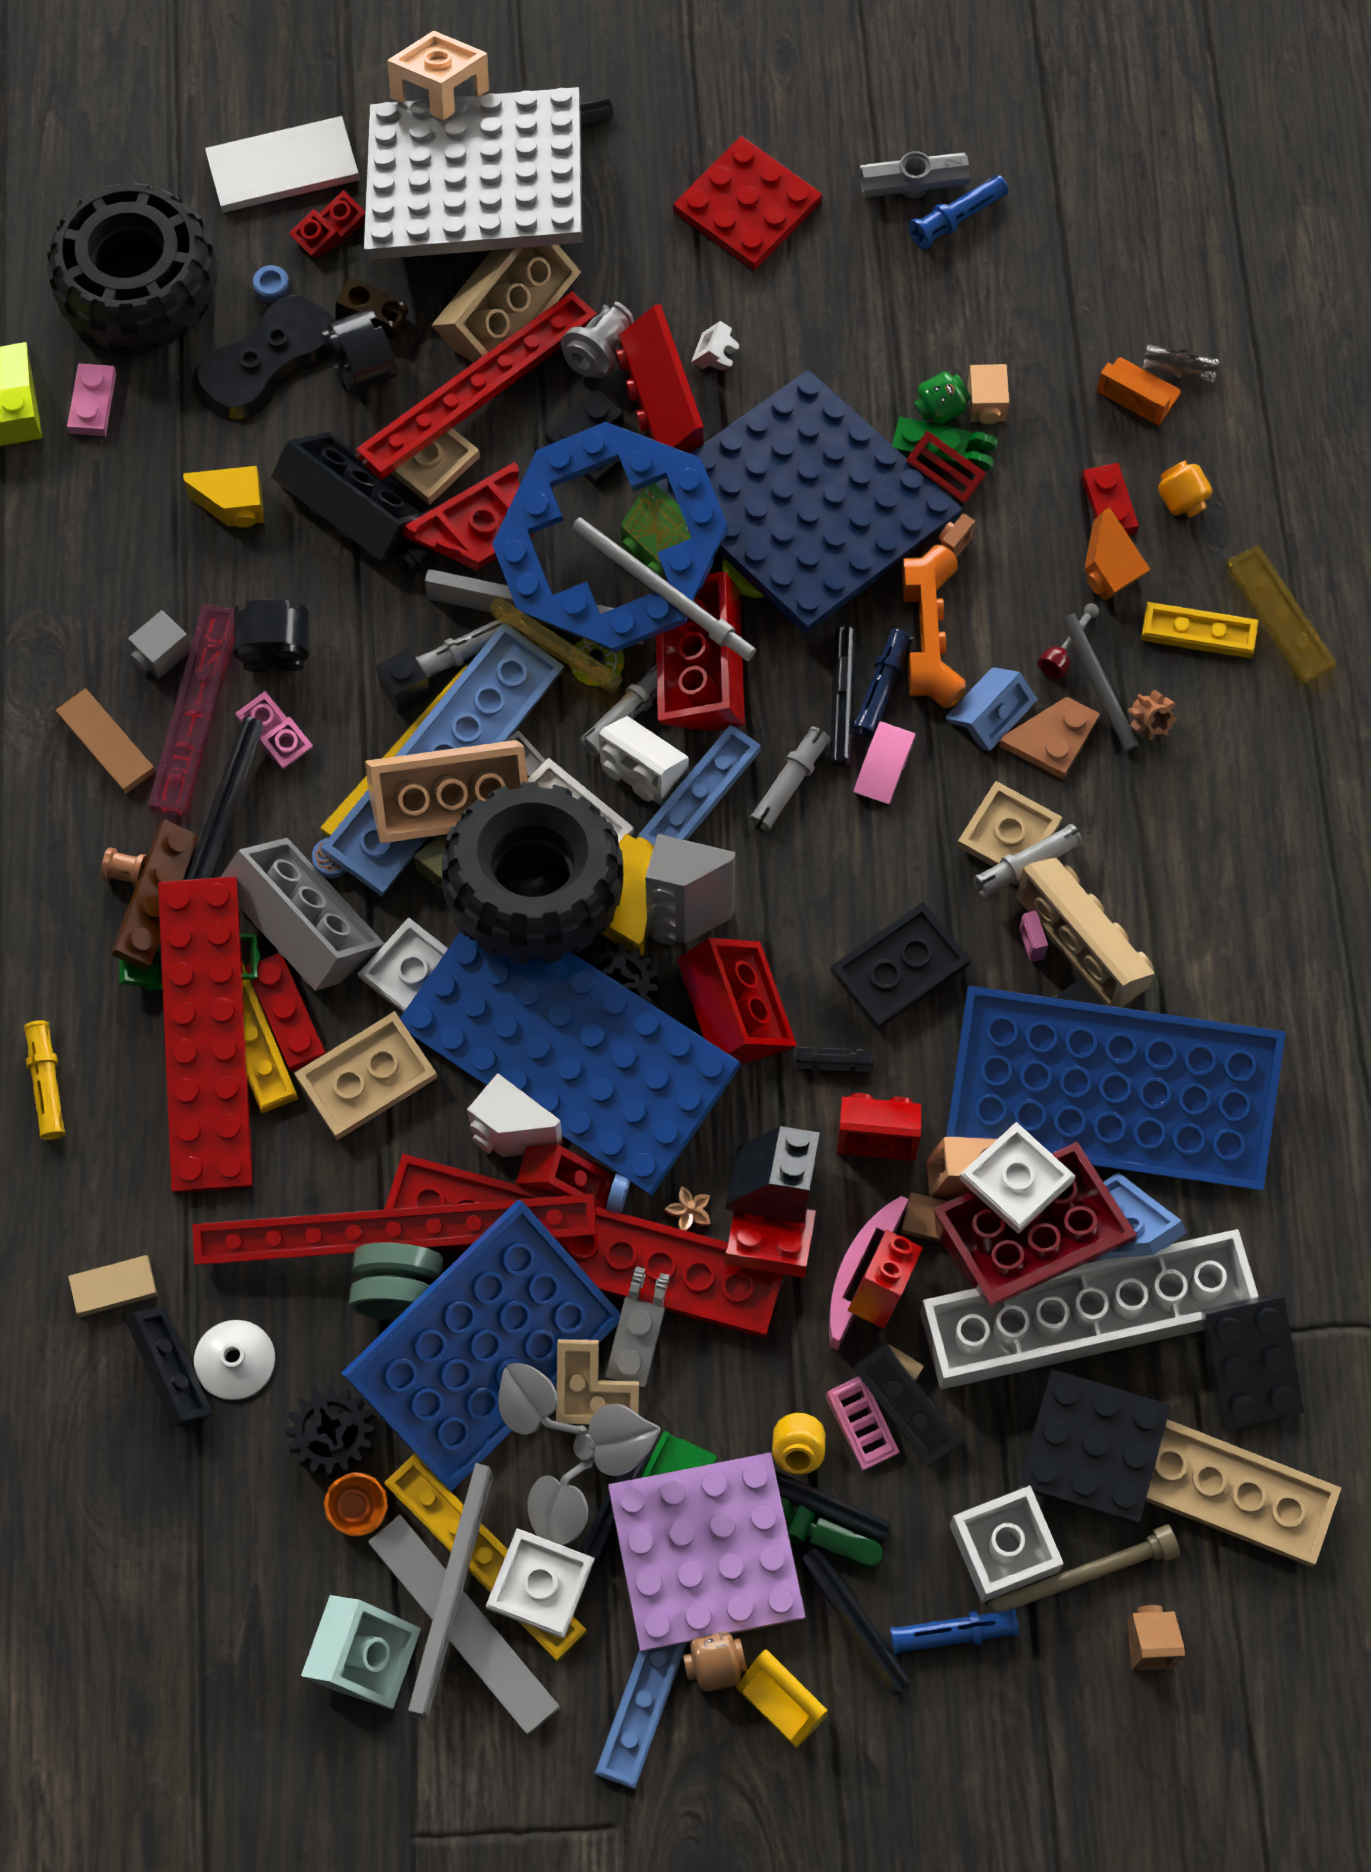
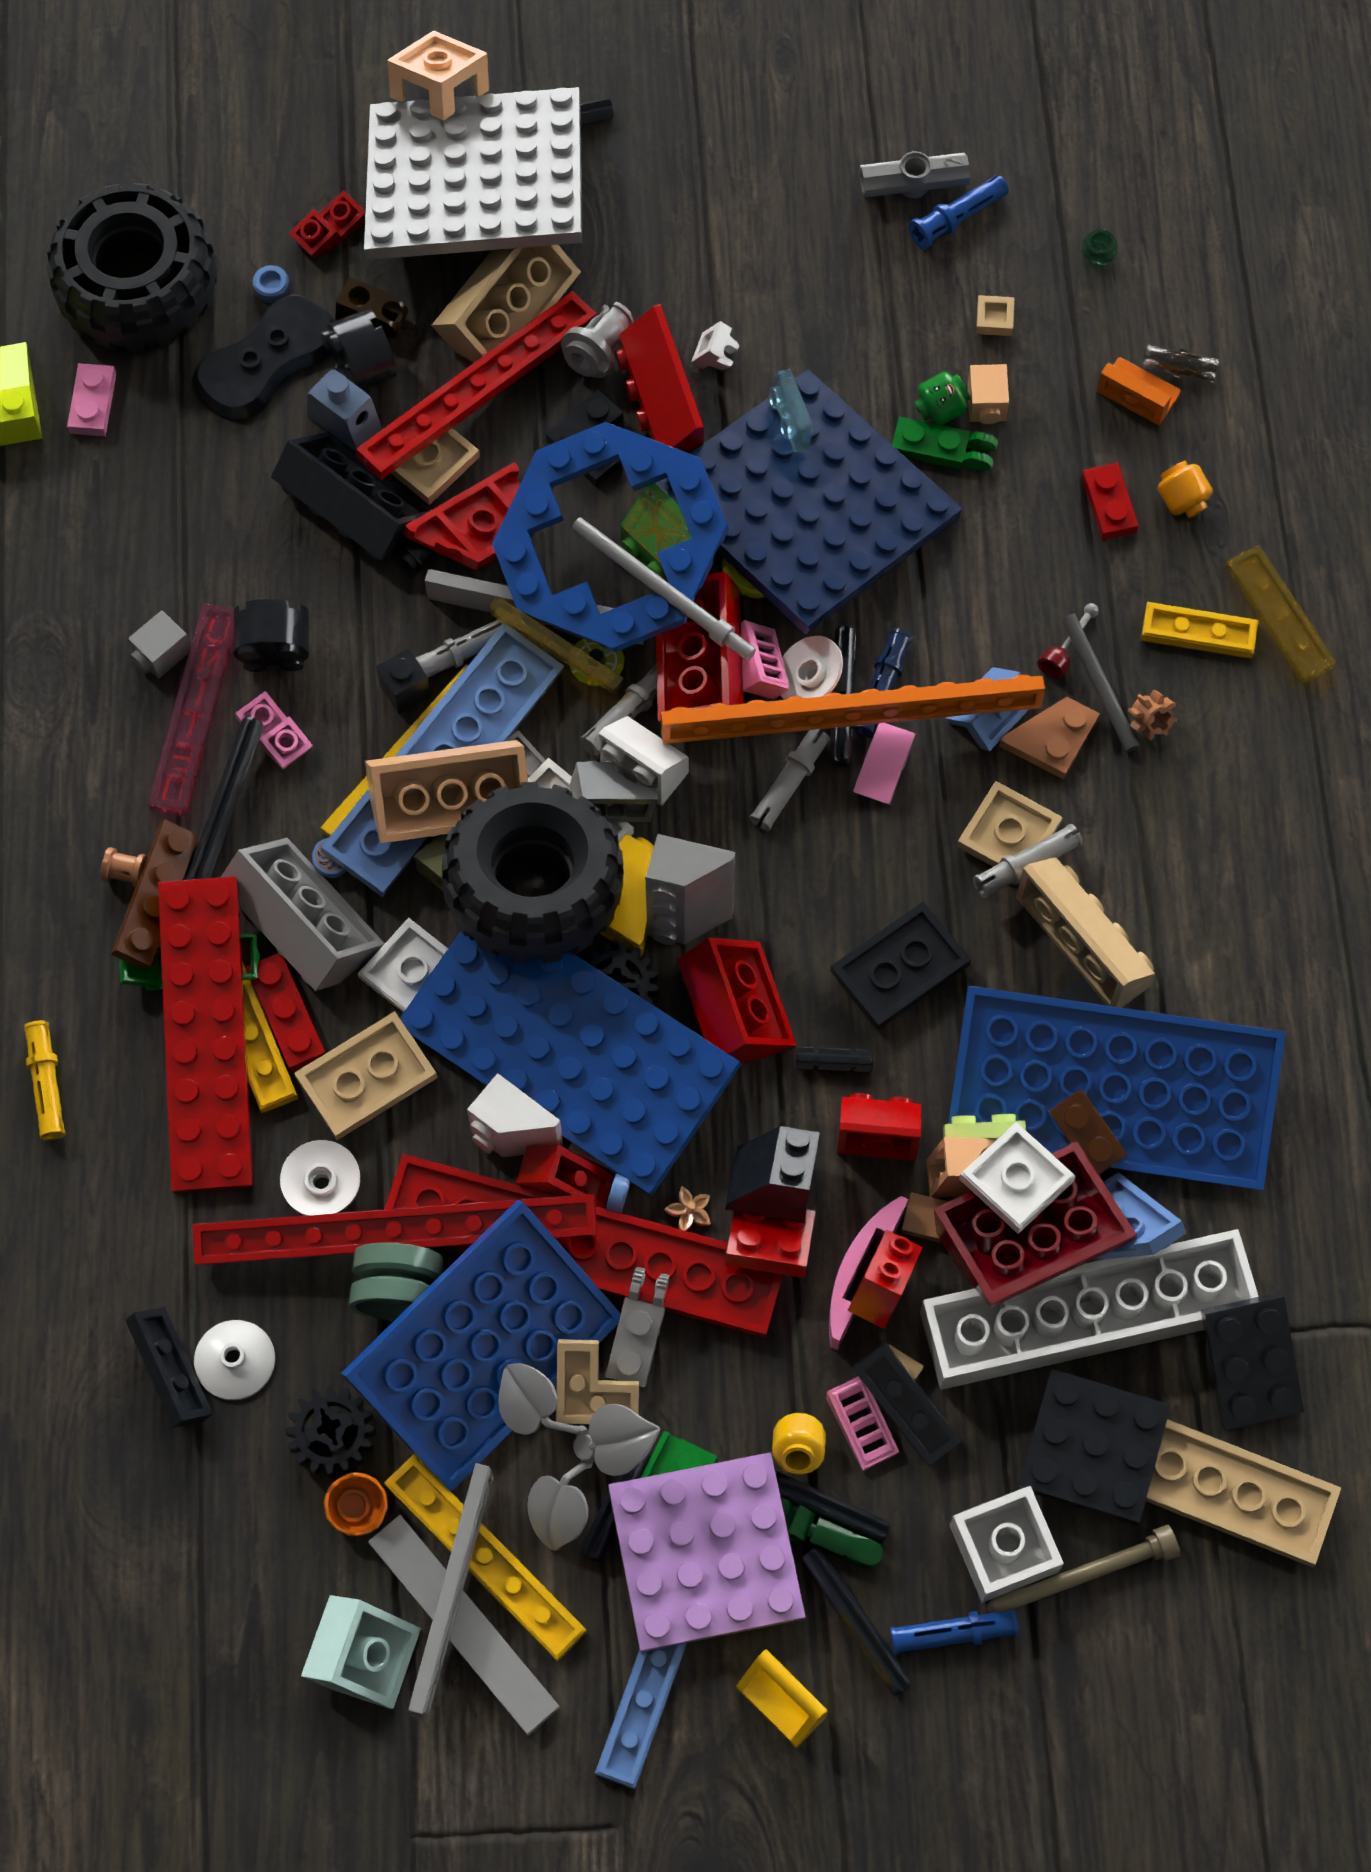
medium nougat tile [55,688,155,794] -> none
tan tile [68,1255,158,1317] -> none
yellow slope [183,466,264,527] -> none
white tile [205,116,360,213] -> none
white tile [486,1528,595,1639] -> none
medium blue plate [638,724,761,845] -> none
red plate [673,136,823,271] -> none
medium nougat head [683,1631,747,1692] -> none
orange plate [902,545,966,709] -> none
red tile [905,431,987,504] -> none
nougat plate [939,513,975,557] -> none
bright pink tile [1019,910,1048,962] -> none
orange slope [1084,507,1151,601] -> none
medium nougat slope [1127,1605,1185,1671] -> none
none -> white dish [280,1140,360,1216]
none -> sand blue torso [307,369,382,452]
none -> dark grey arch [570,761,658,822]
none -> orange plate [661,675,1045,744]
none -> bright pink slope [740,620,788,699]
none -> clear light blue plate [769,369,814,452]
none -> white dish [781,636,843,700]
none -> yellowish green plate [943,1114,1026,1139]
none -> tan plate [976,295,1014,336]
none -> reddish brown plate [1048,1088,1128,1175]
none -> clear green plate [1082,229,1118,265]

